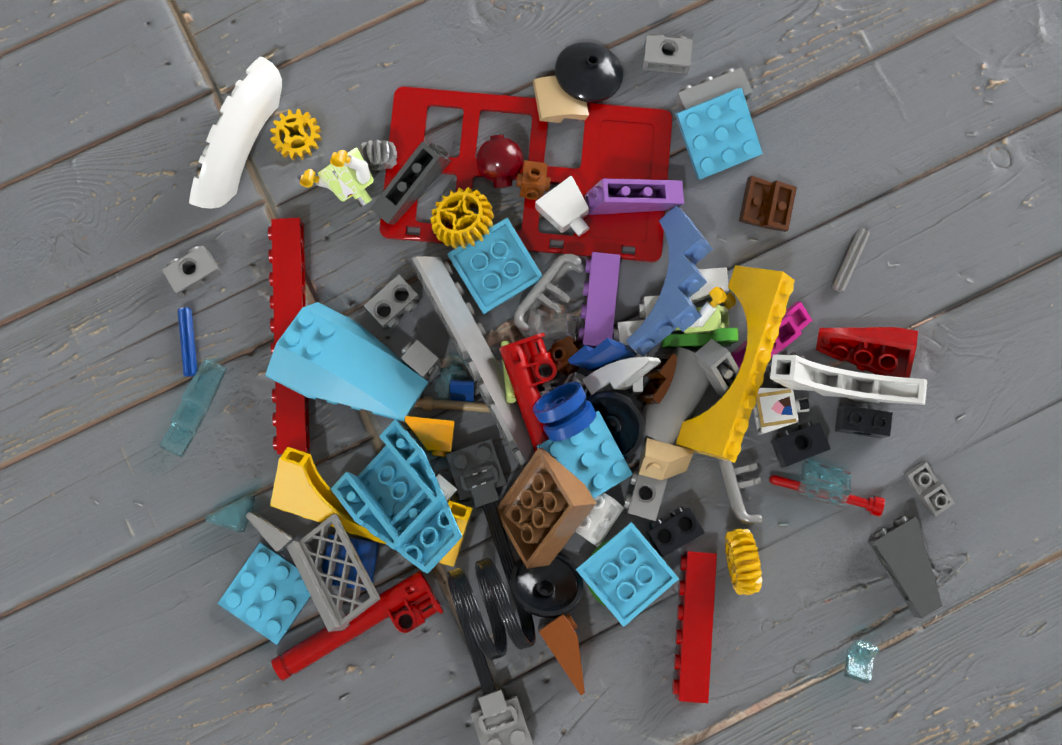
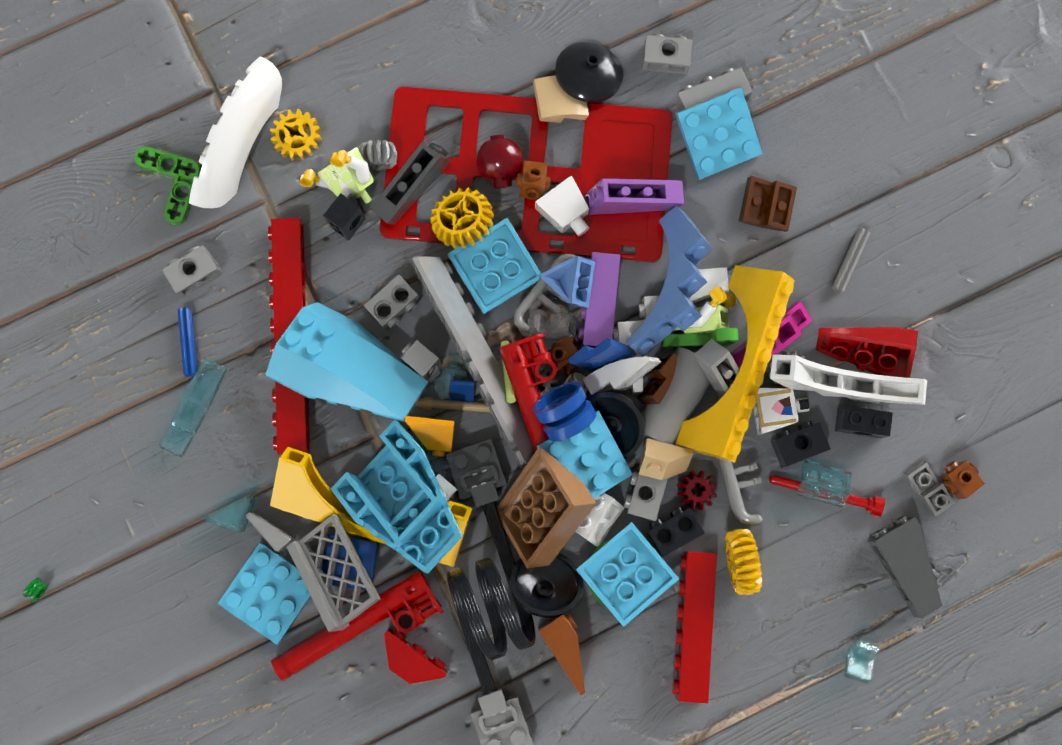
none -> green bush [23,578,48,603]
none -> bright green beam [134,147,201,226]
none -> black brick [323,193,366,241]
none -> red slope [384,628,448,684]
none -> medium blue slope [538,256,595,308]
none -> dark red gear [676,470,717,511]
none -> dark orange brick [940,460,985,499]

